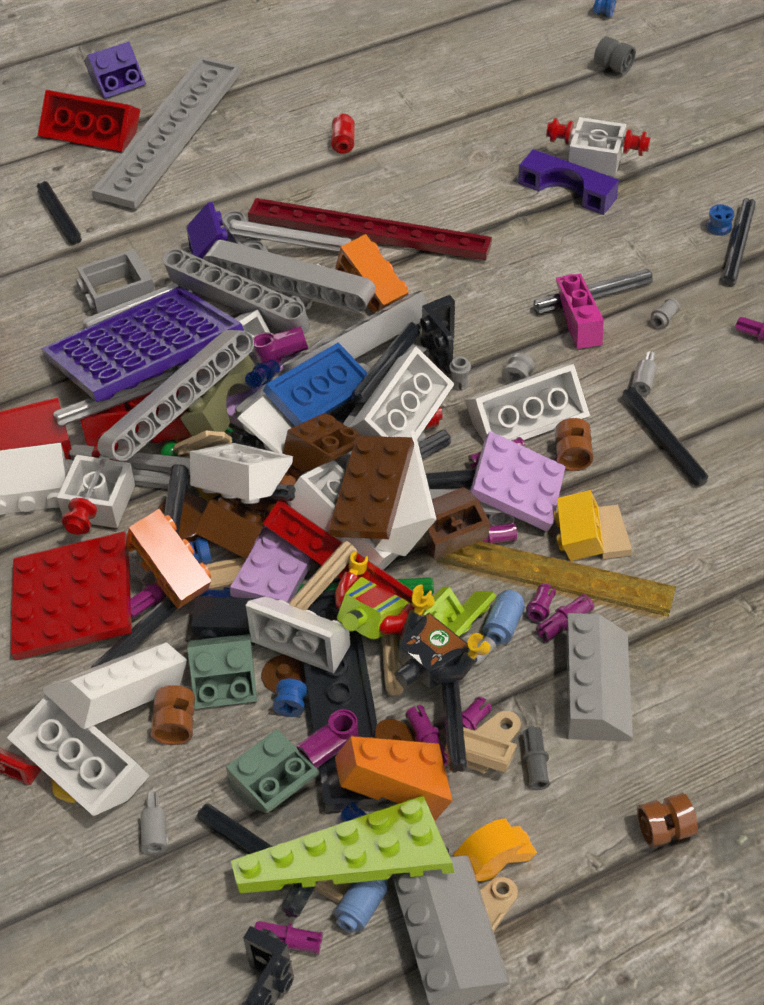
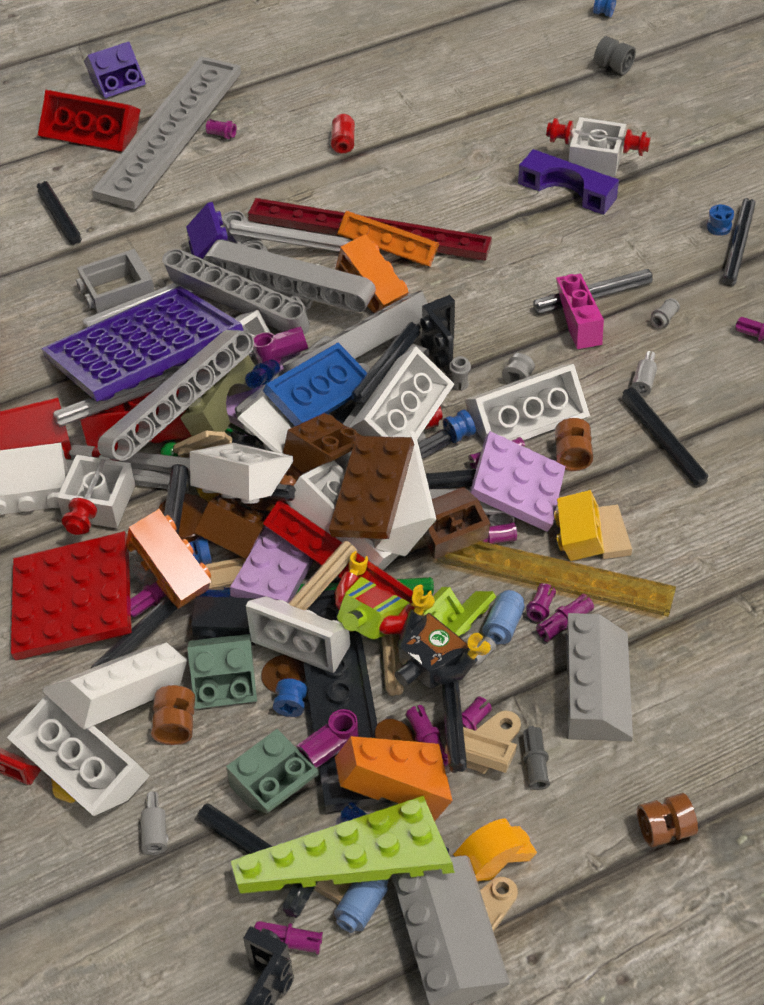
none -> magenta pin [206,119,237,139]
none -> orange tile [337,210,439,268]
none -> blue wheel [442,410,476,443]

